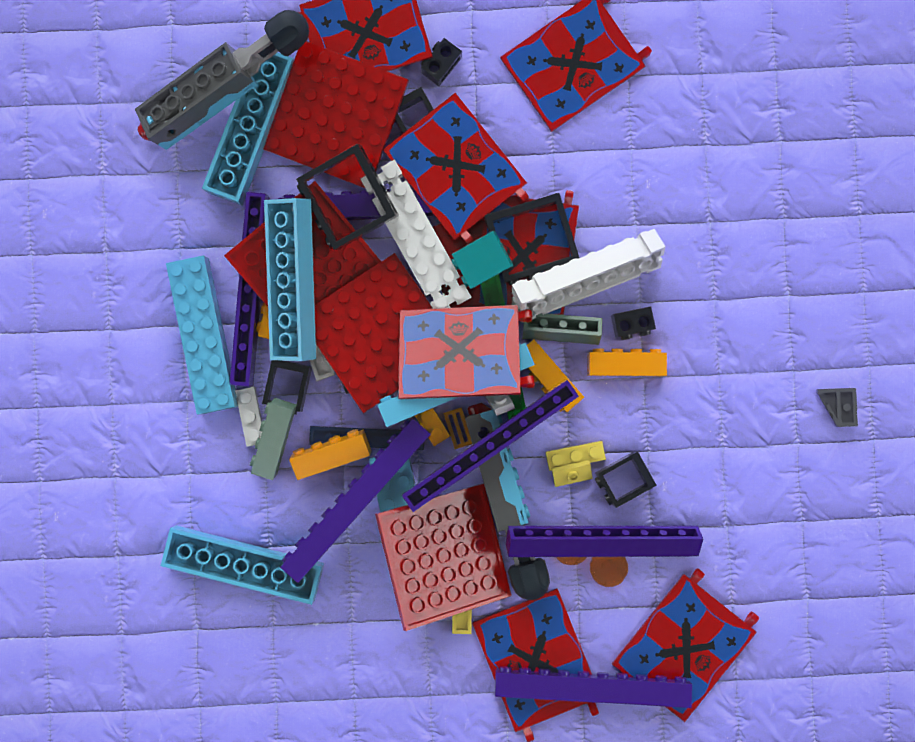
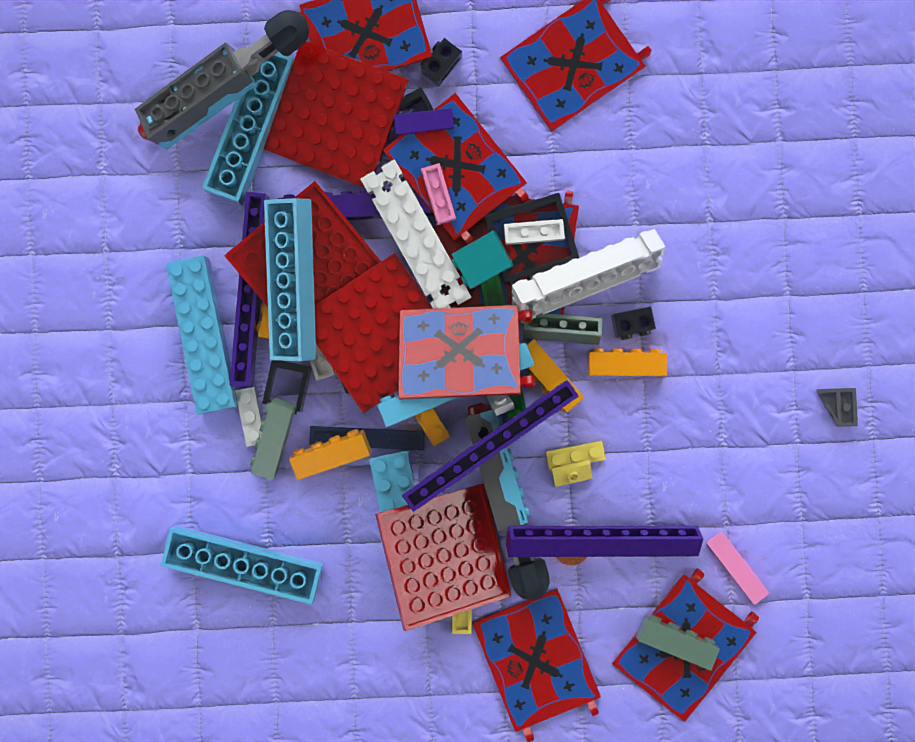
dark purple brick [280,418,431,583] -> none
black window [296,144,399,250] -> none
light orange tile [443,407,472,449] -> none
dark purple brick [494,666,692,708] -> none
clear orange tile [590,557,628,587] -> none
black window [595,451,657,508] -> none
none -> dark purple tile [394,108,454,136]
none -> bright pink tile [421,163,456,225]
none -> white plate [504,219,565,245]
none -> sand green brick [636,615,720,671]
none -> bright pink tile [706,531,769,605]

